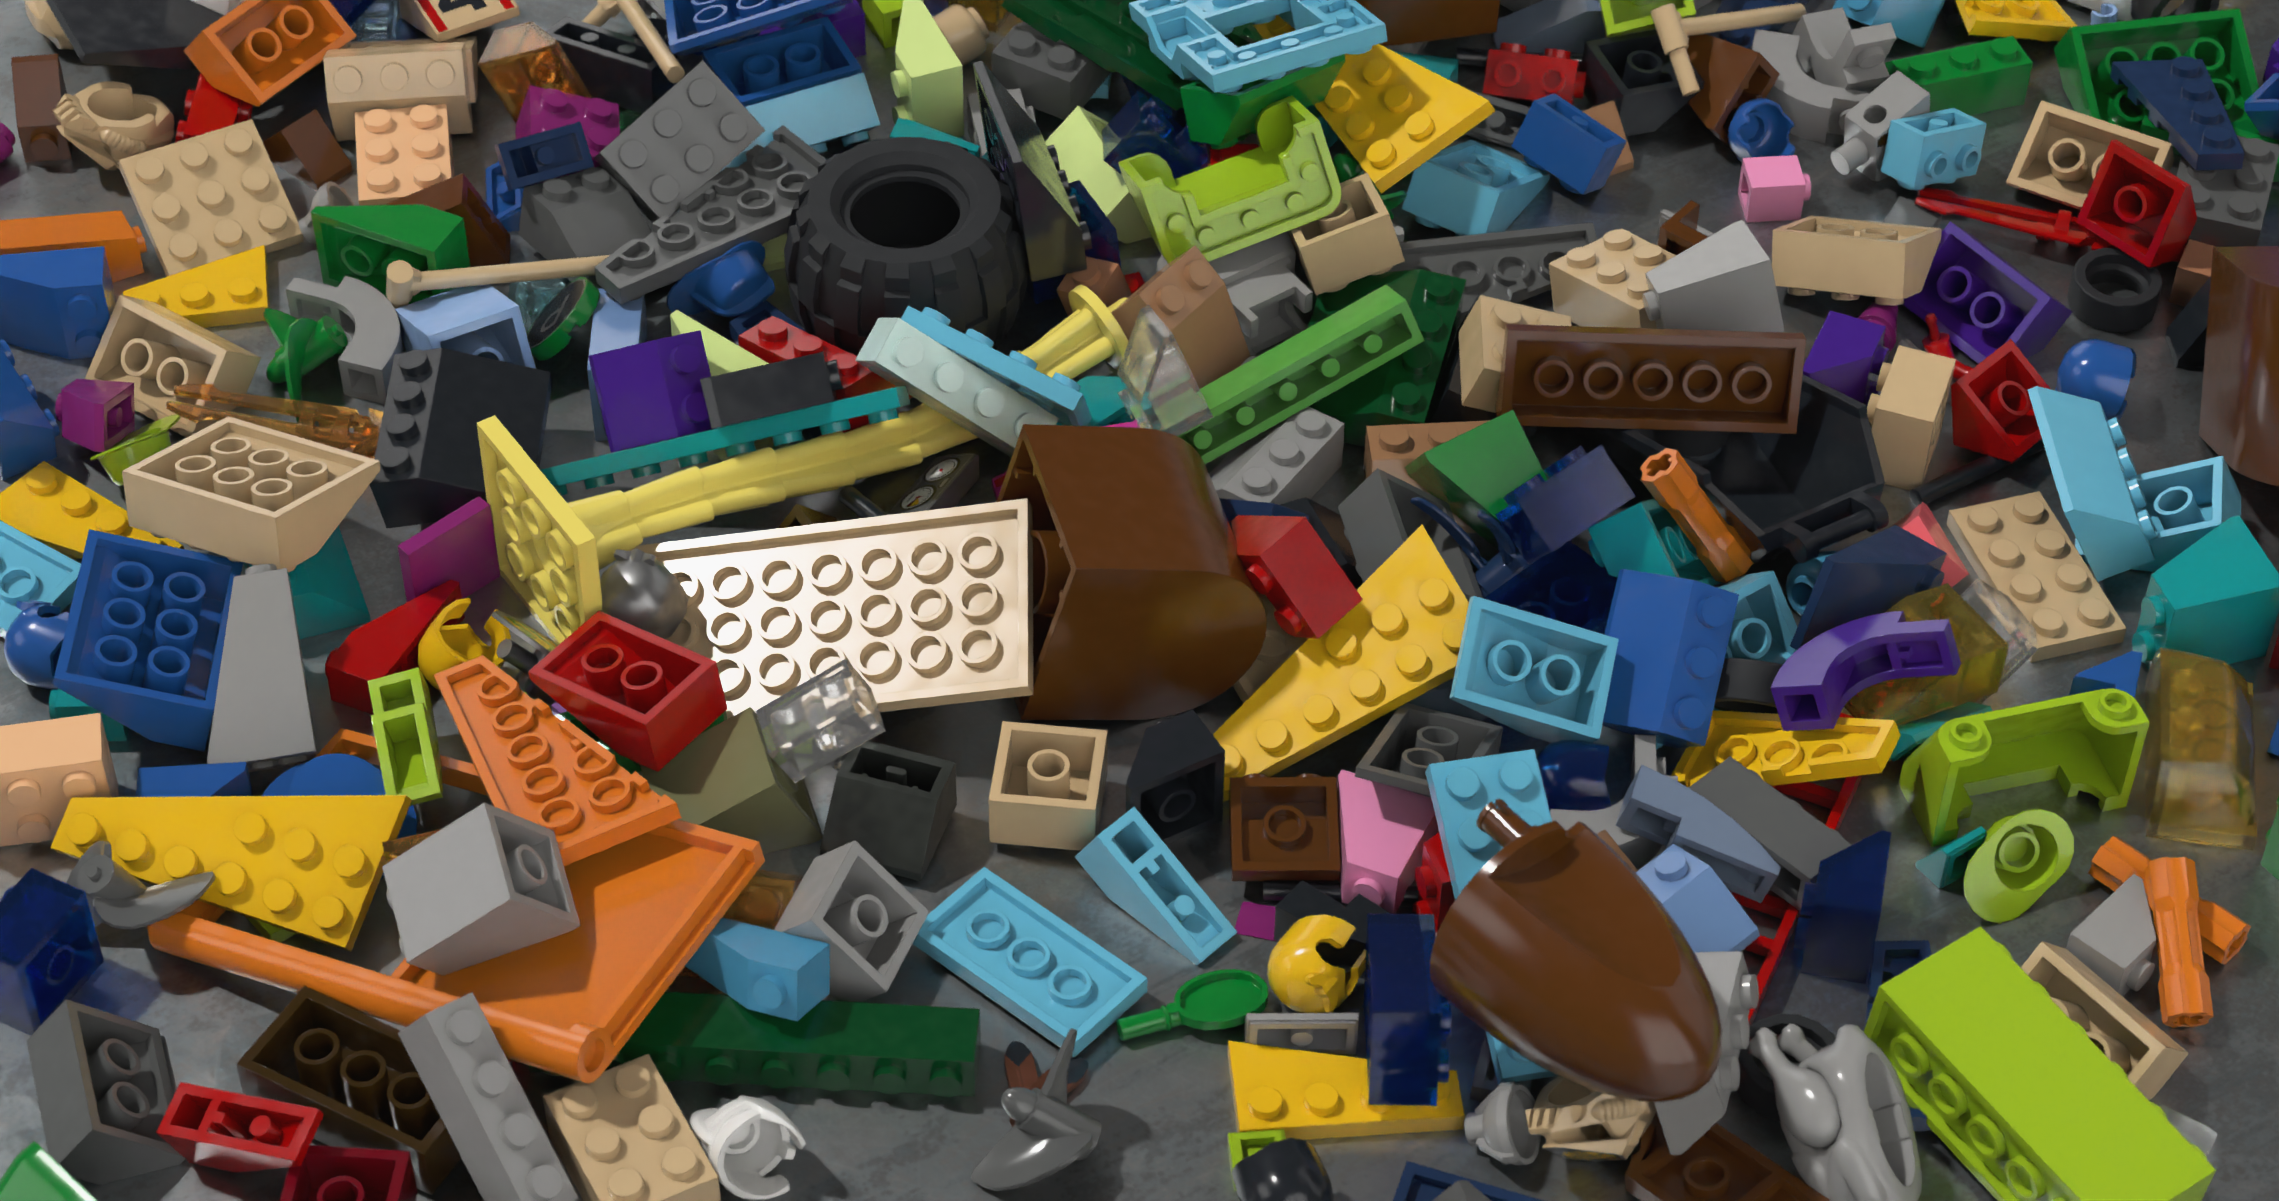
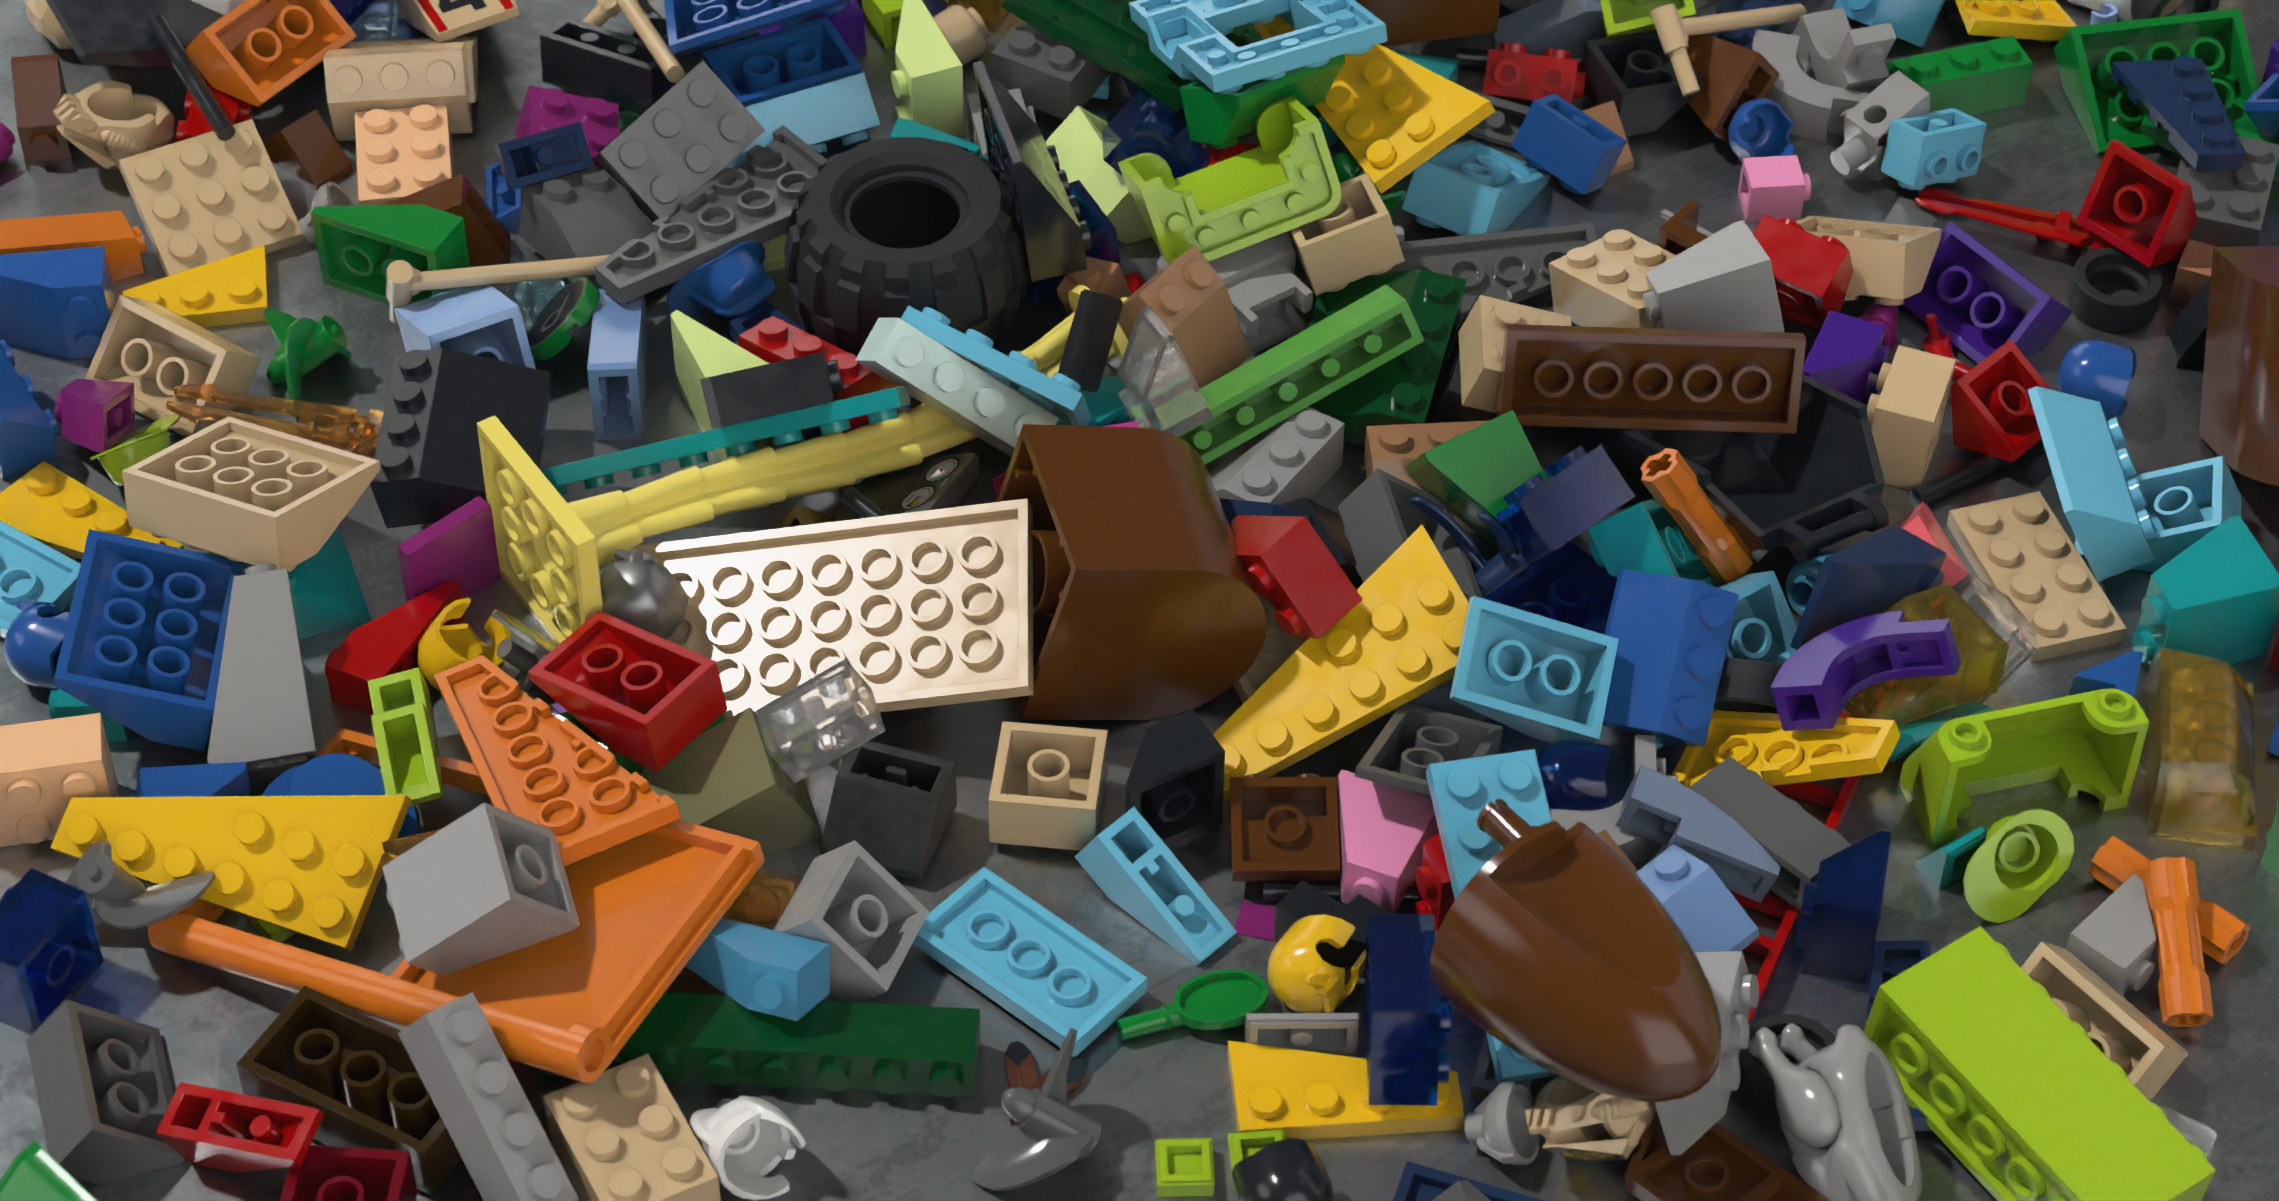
light grey arch [286,276,404,405] -> none
clear orange slope [478,21,592,124] -> none
dark purple slope [588,330,717,453] -> none
tan slope [2006,100,2174,210] -> none
none -> black bar [148,14,235,141]
none -> black slope [1058,289,1123,393]
none -> lime tile [1155,1138,1215,1198]
none -> red slope [1753,214,1853,333]

